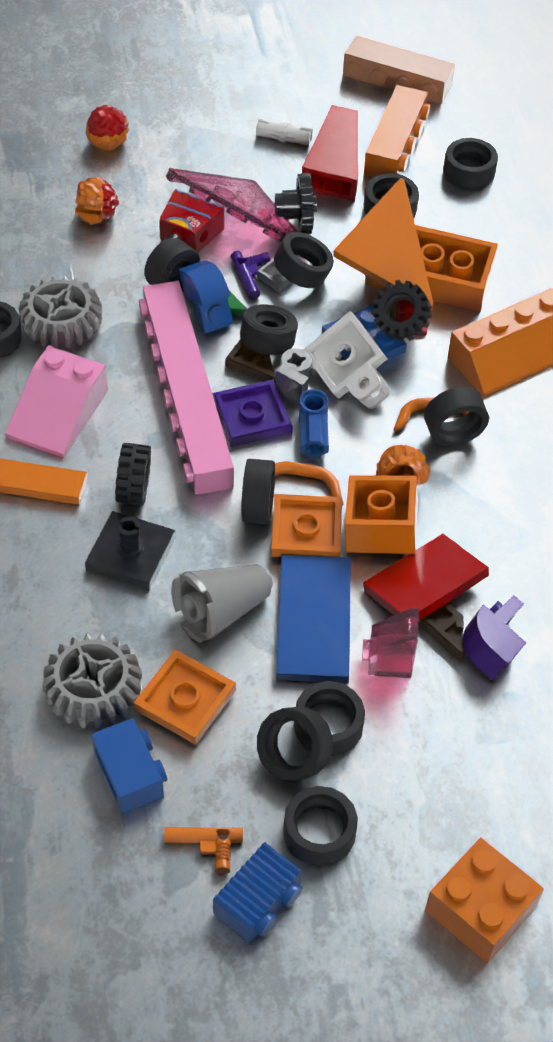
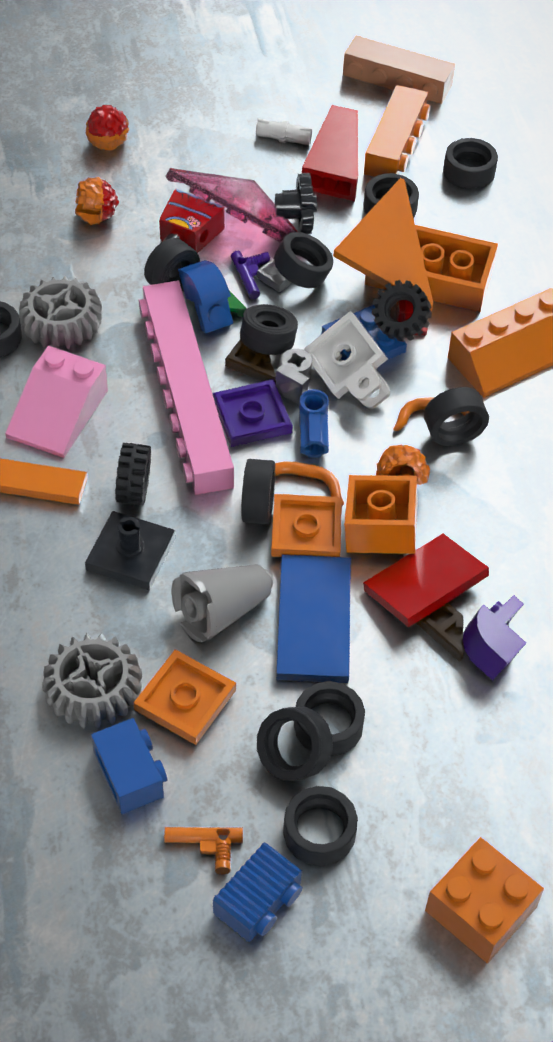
clear pink slope [362,608,419,678] -> none

